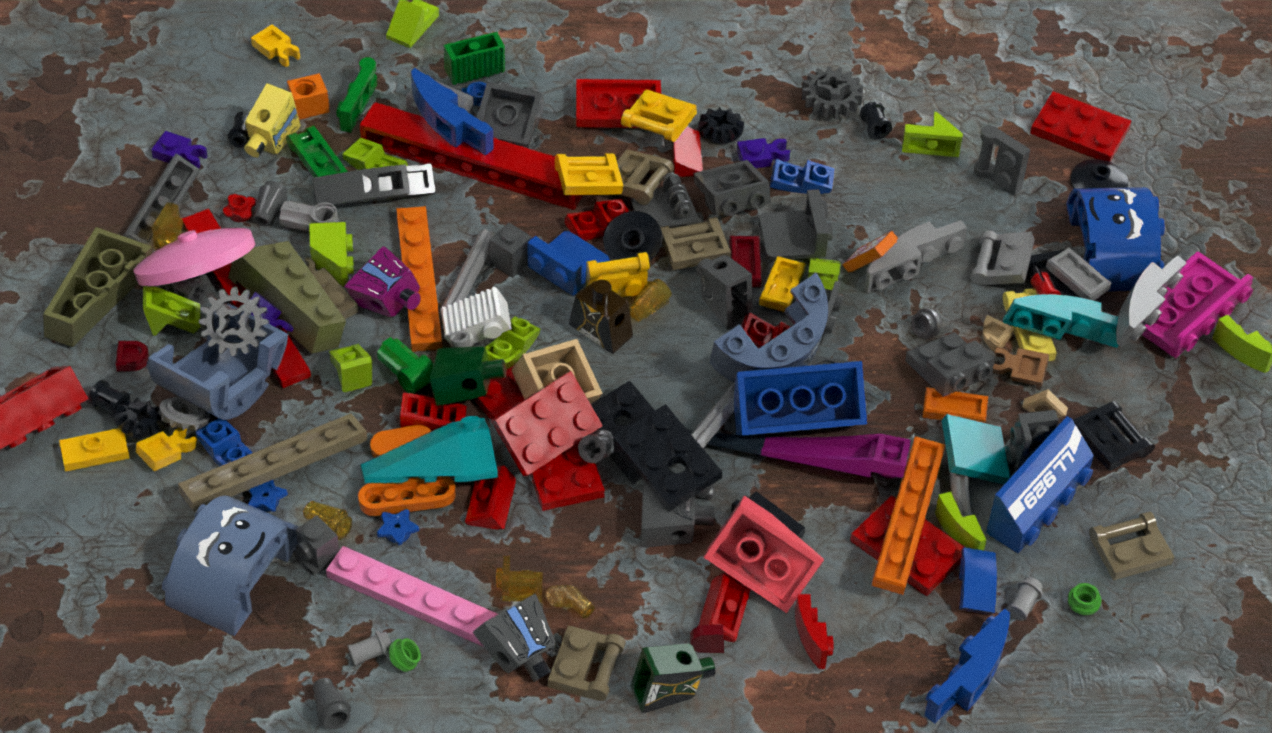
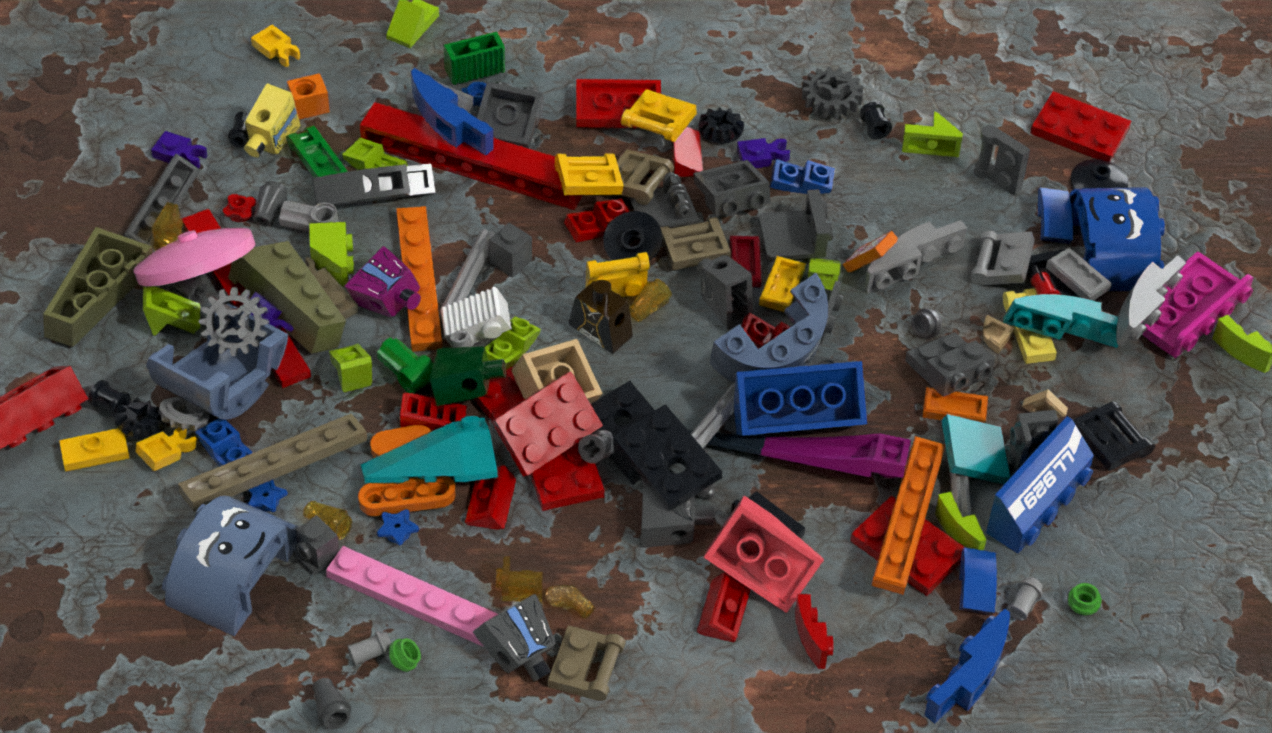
dark red tile [115,341,149,372] -> none
green plate [336,57,377,133] -> none
blue bracket [528,231,610,296] -> none
dark green torso [630,643,715,713] -> none
dark red tile [690,624,724,653] -> none
medium nougat plate [992,347,1049,386] -> none
dark tan plate [1089,511,1174,581] -> none
none -> blue slope [1038,187,1073,244]

